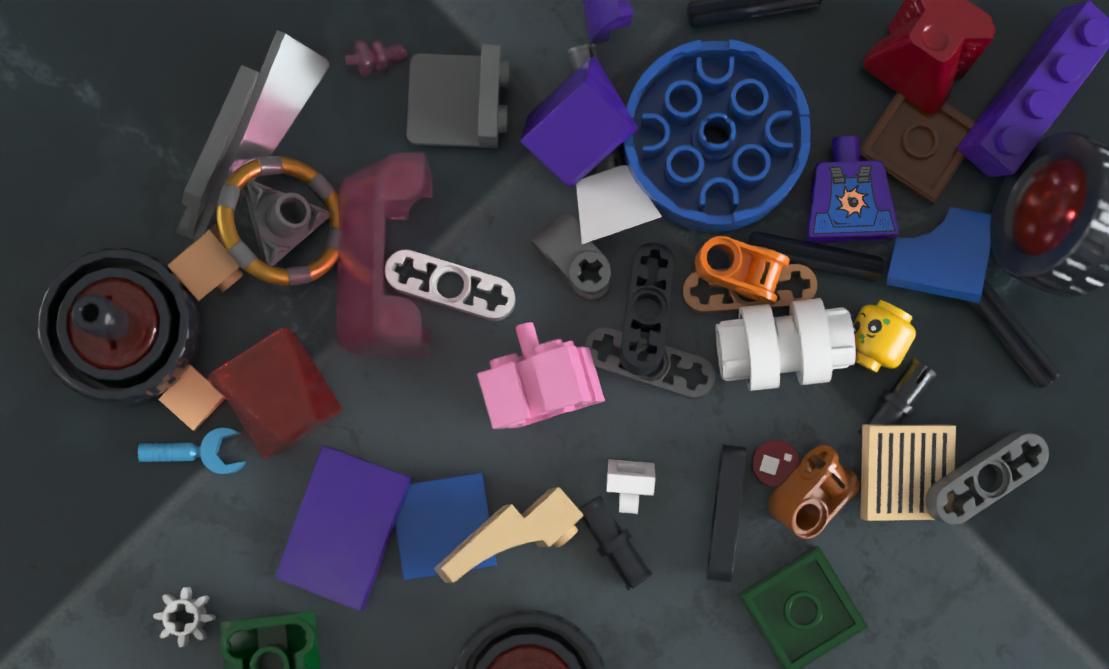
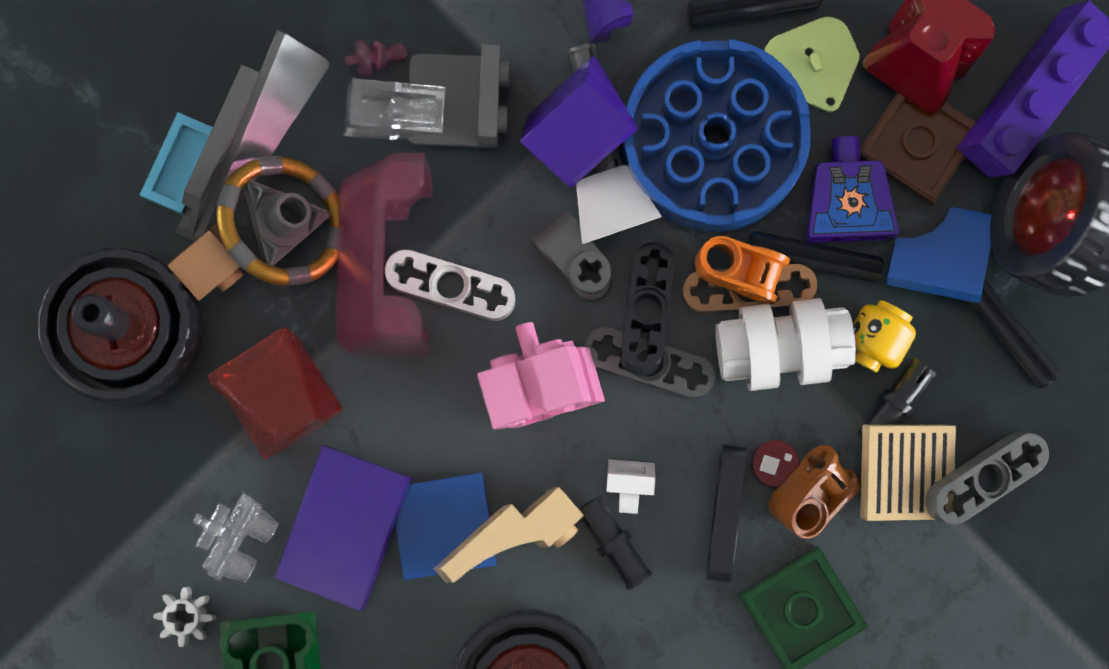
dark azure piece [138,428,247,475] -> none
light nougat tile [159,365,226,431] -> none
none -> medium azure tile [140,112,213,215]
none -> clear hips [193,493,279,583]
none -> clear slope [344,78,445,140]
none -> yellowish green piece [764,17,859,113]

